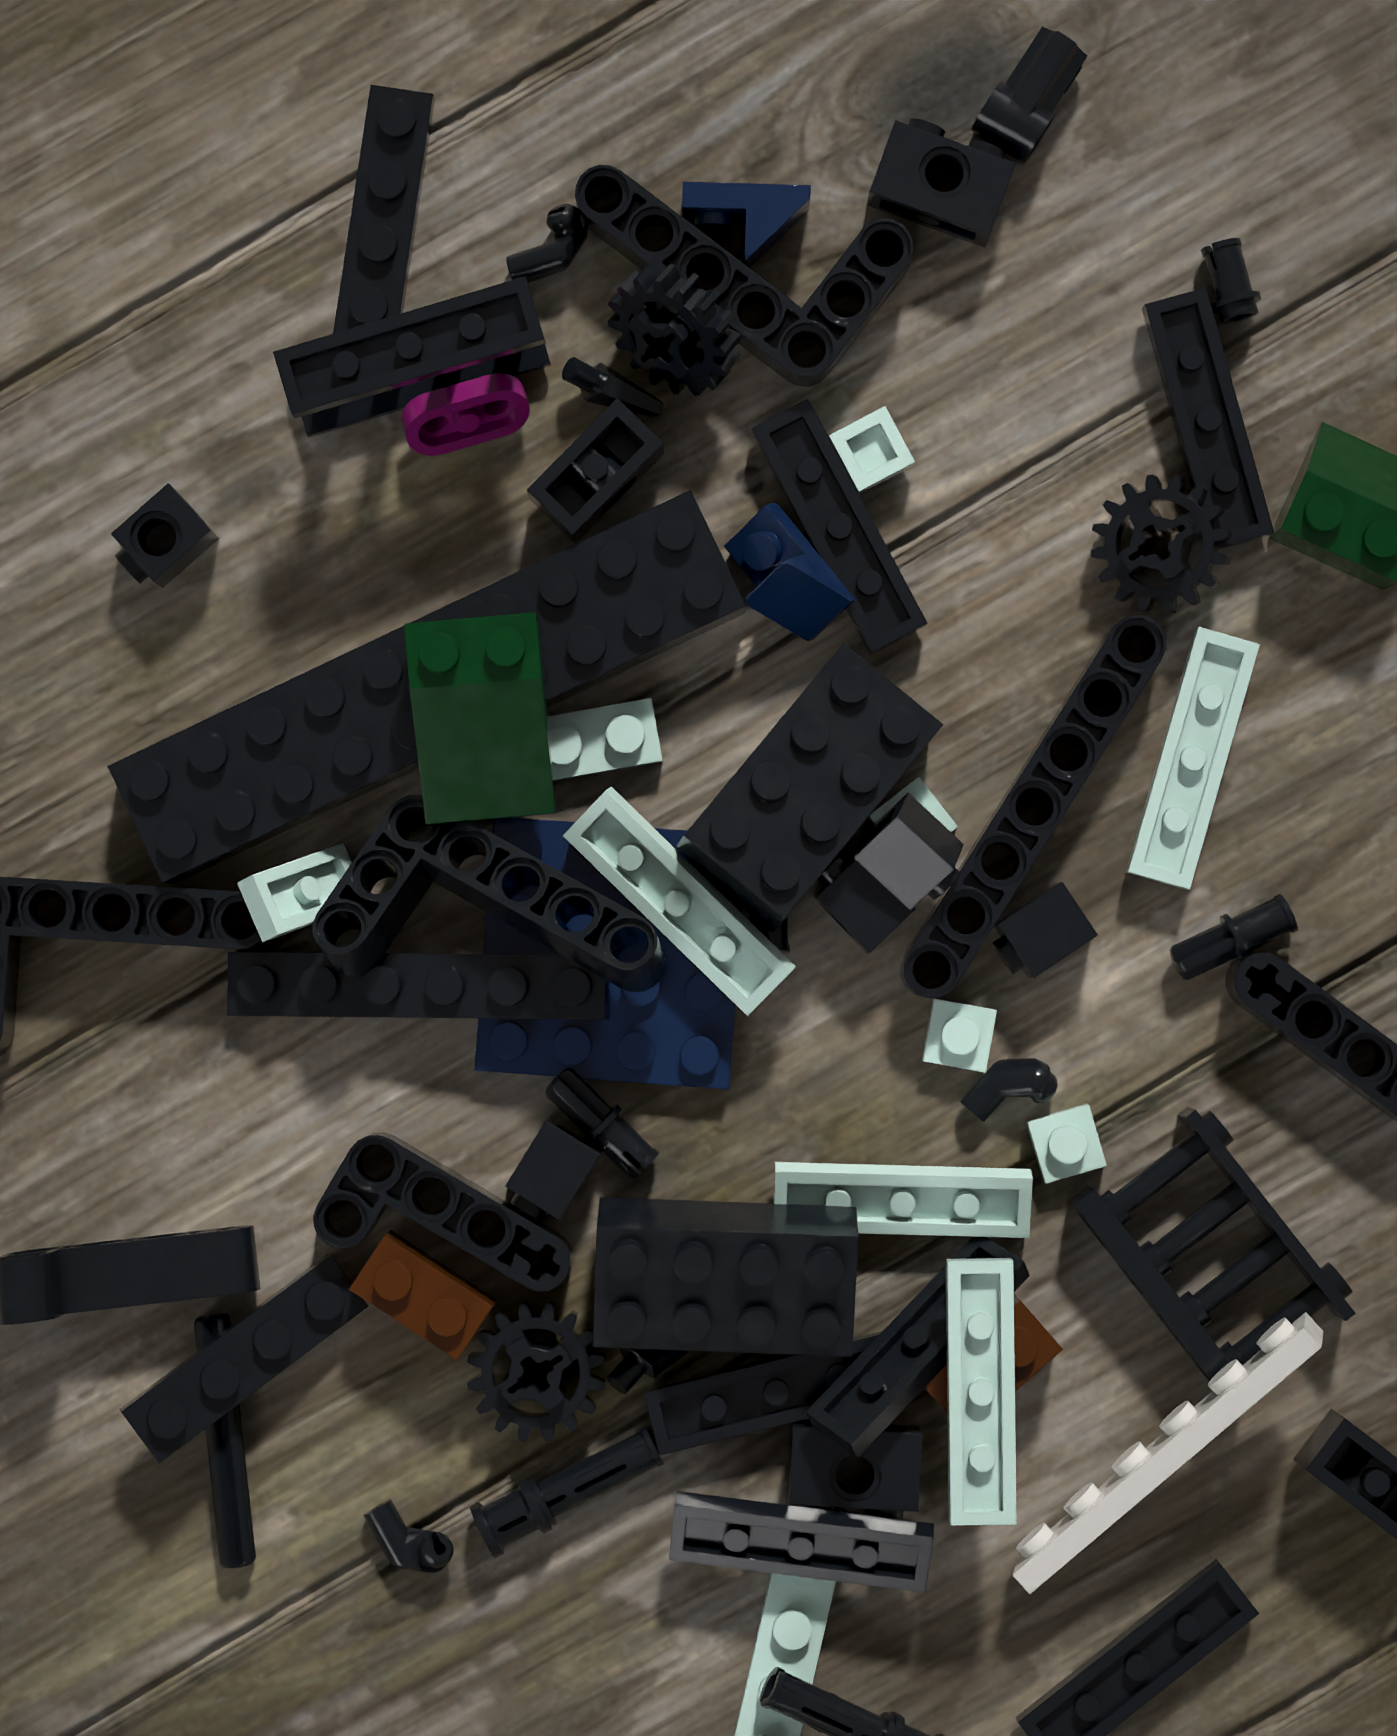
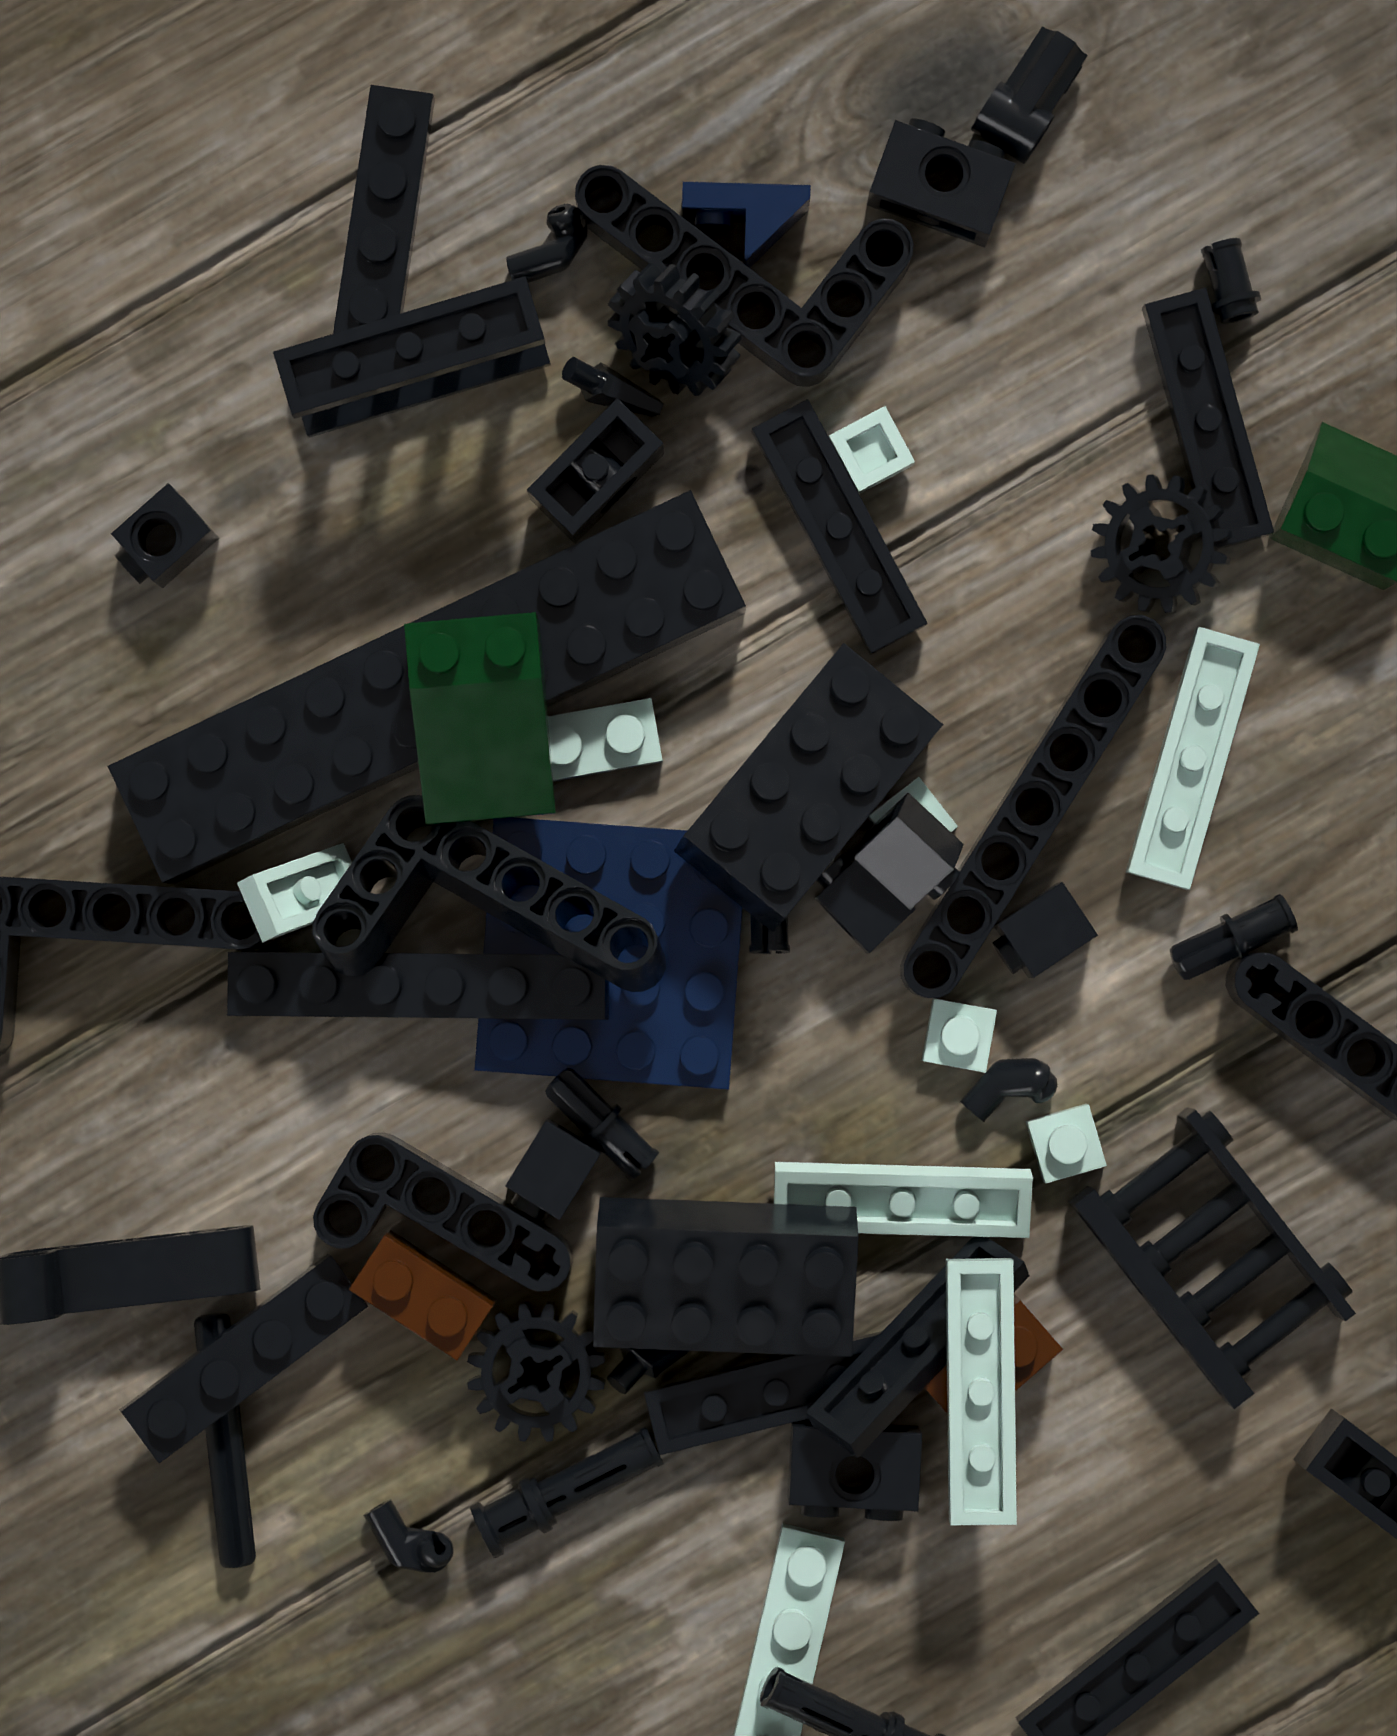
magenta plate [401,373,530,456] -> none
light aqua plate [563,787,796,1016] -> none
black plate [669,1491,934,1593] -> none
dark blue slope [724,503,856,641] -> none
white plate [1012,1312,1323,1594] -> none

